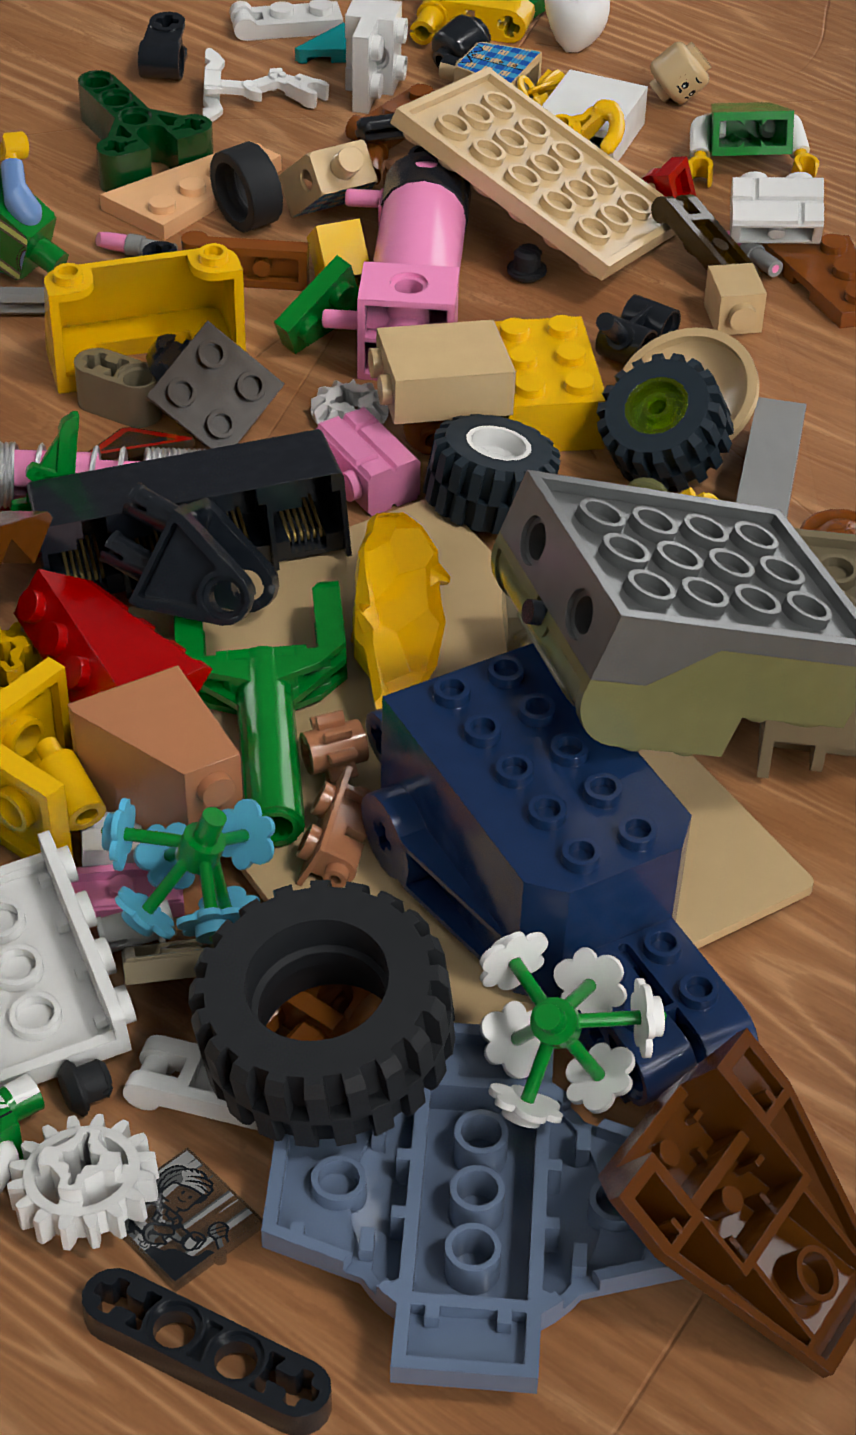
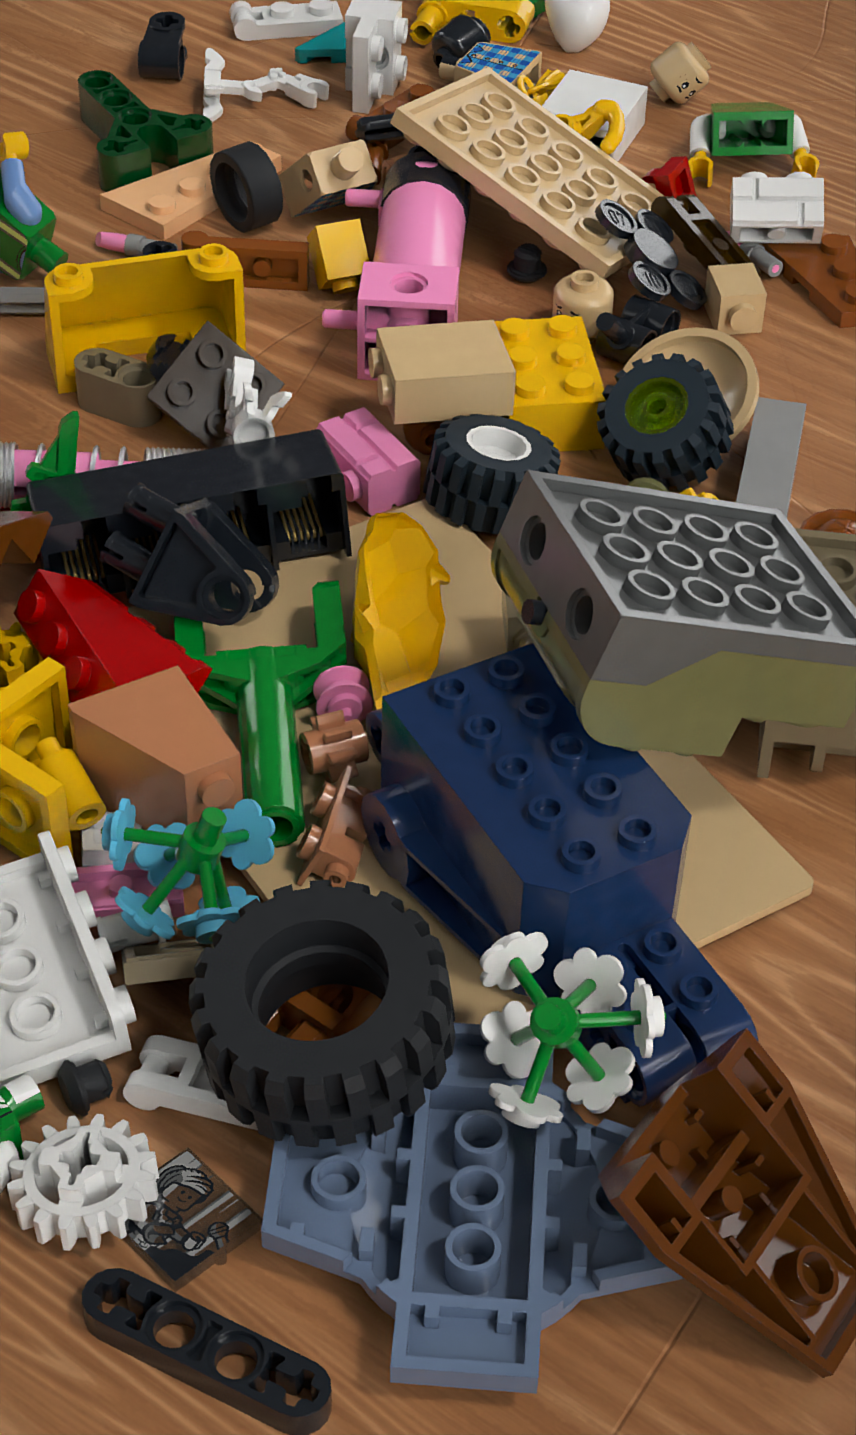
piece [88,427,195,461] -> none
green wing [274,255,359,354] -> none
white gear [311,379,389,424] -> none
none -> white piece [224,356,292,444]
none -> bright pink wheel [313,665,373,722]
none -> tan head [552,270,614,342]
none -> black piece [595,199,707,310]

